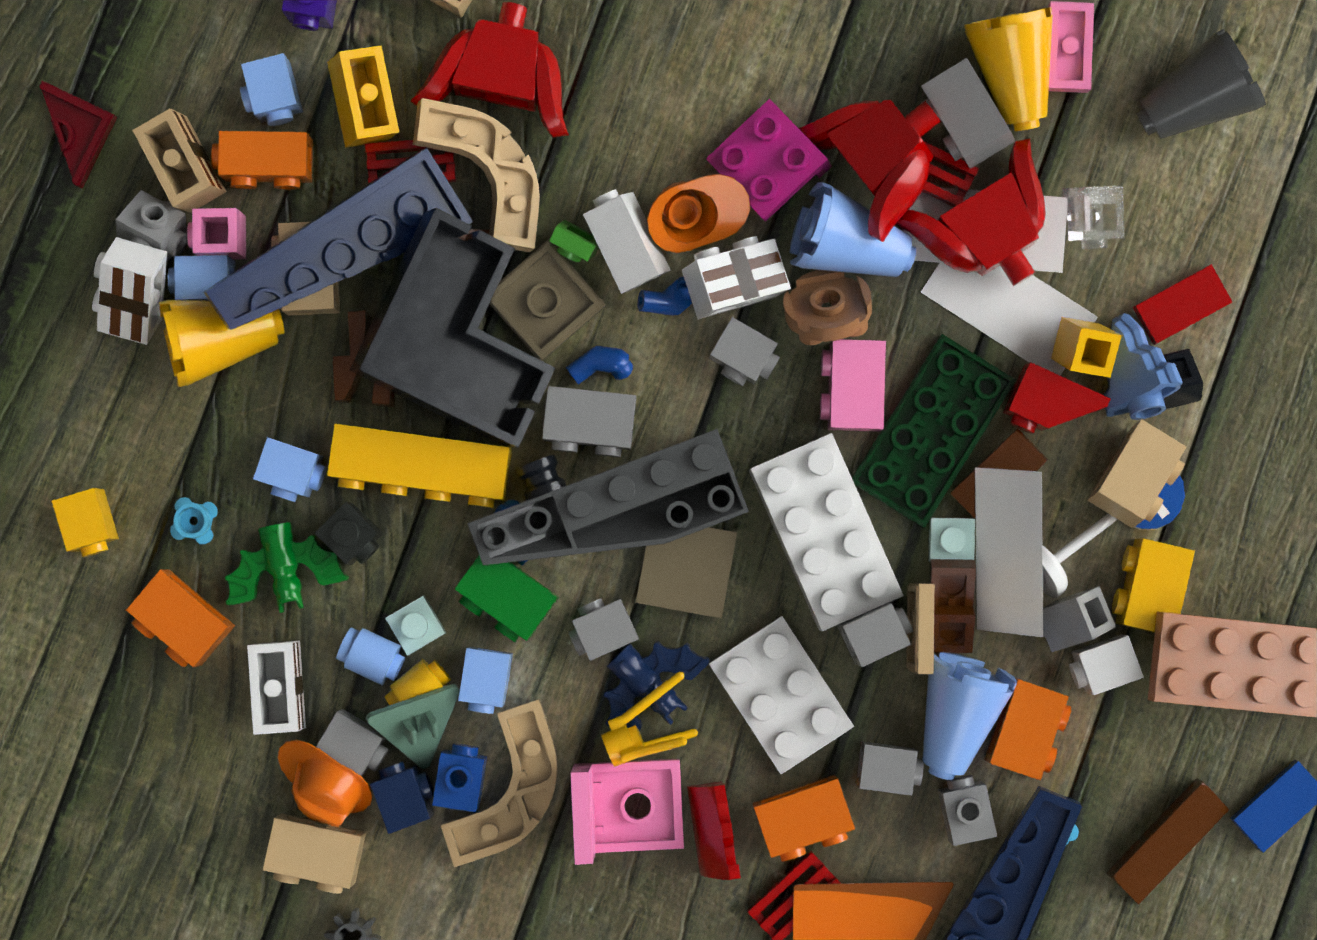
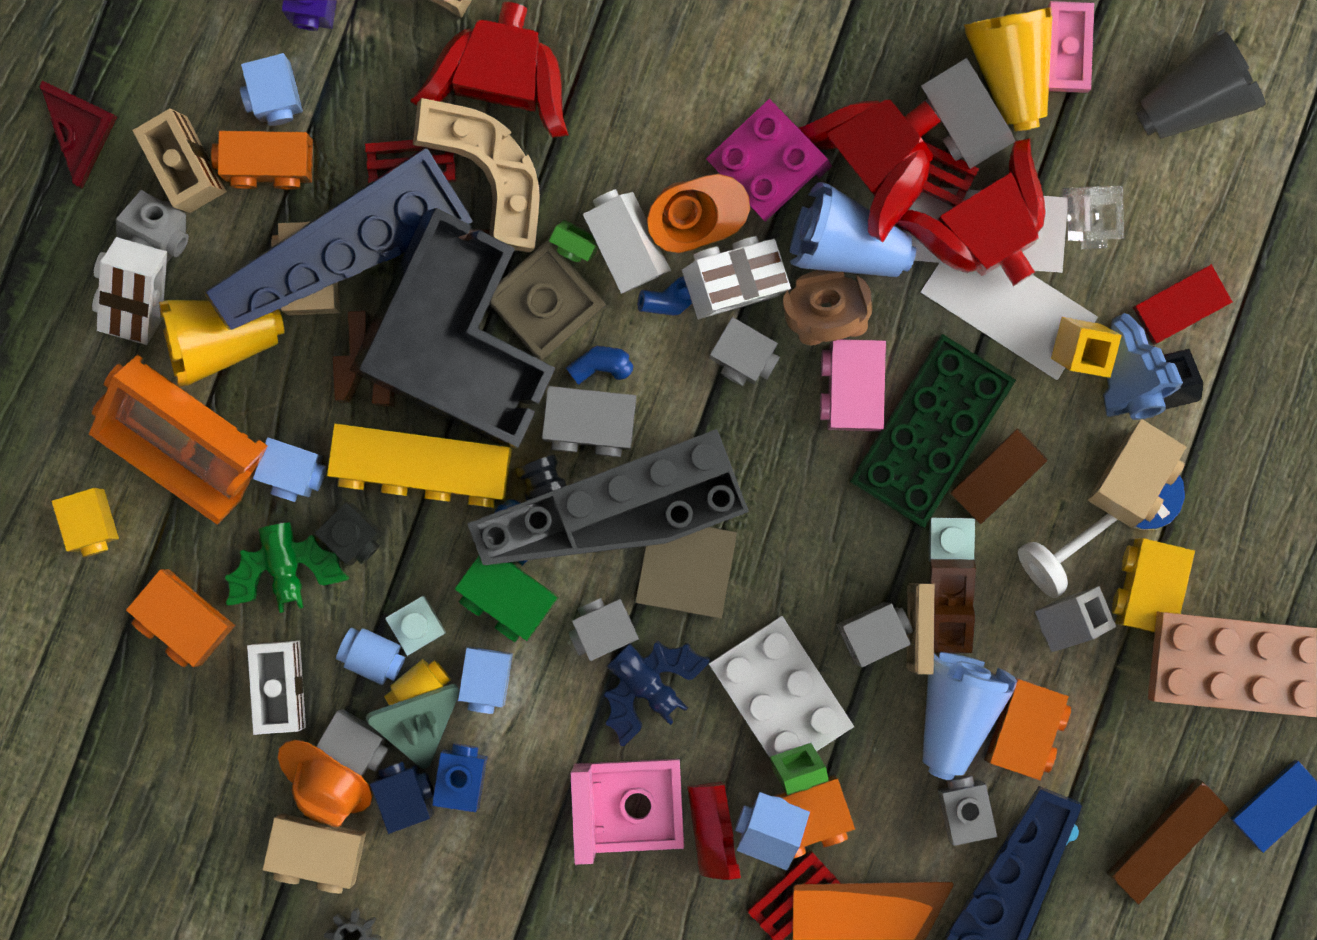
light blue brick [168,255,235,300] -> none
medium azure plate [170,497,218,544] -> none
bright pink brick [187,208,246,259] -> none
yellow brick [327,46,399,148] -> none
tan plate [441,699,558,867] -> none
yellow plant [601,671,698,767] -> none
white brick [749,433,904,631] -> none
light grey brick [856,741,924,796] -> none
white sticker [975,467,1043,637] -> none
red slope [1002,362,1111,434] -> none
white brick [1069,635,1144,695] -> none
none -> orange door [89,355,268,525]
none -> light blue brick [735,792,810,870]
none -> bright green plate [770,743,829,795]

